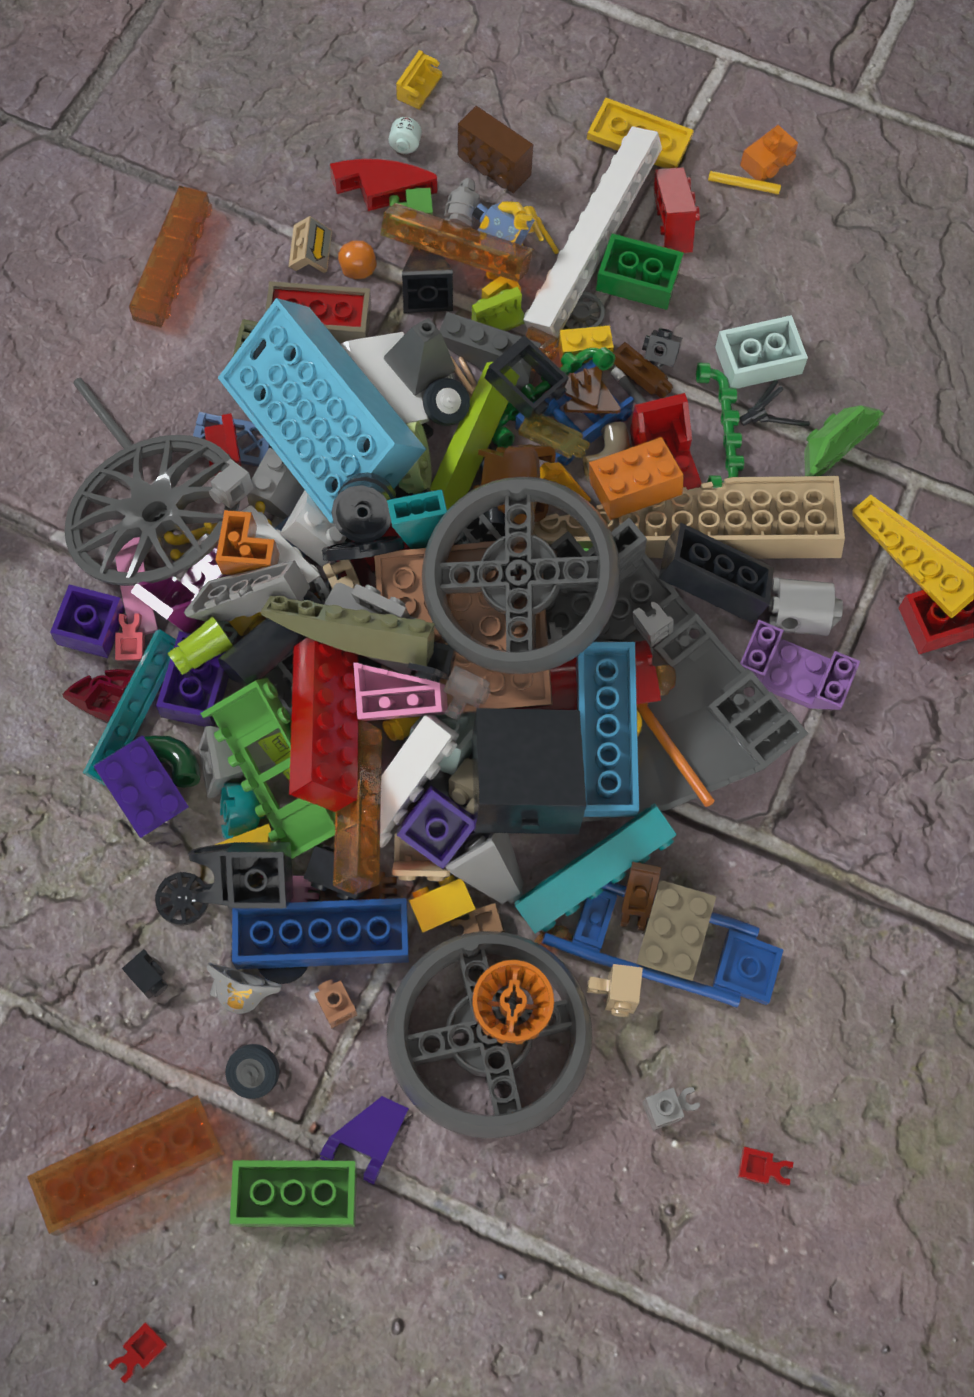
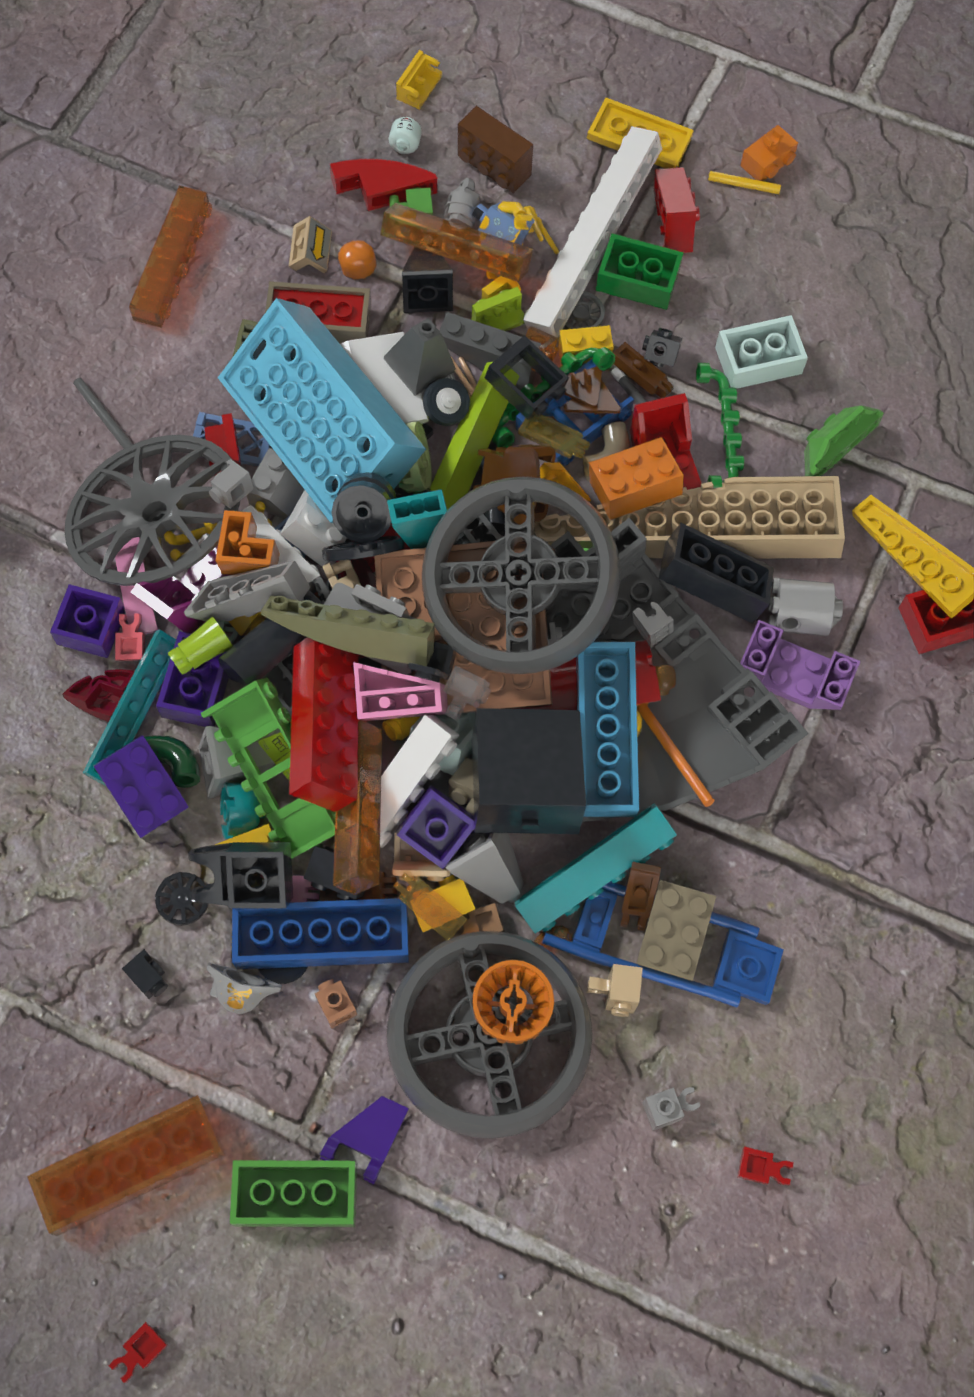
black wheel [225,1044,280,1099] -> none
black plant [739,380,810,426] -> none
none -> clear yellow hinge [393,873,467,940]

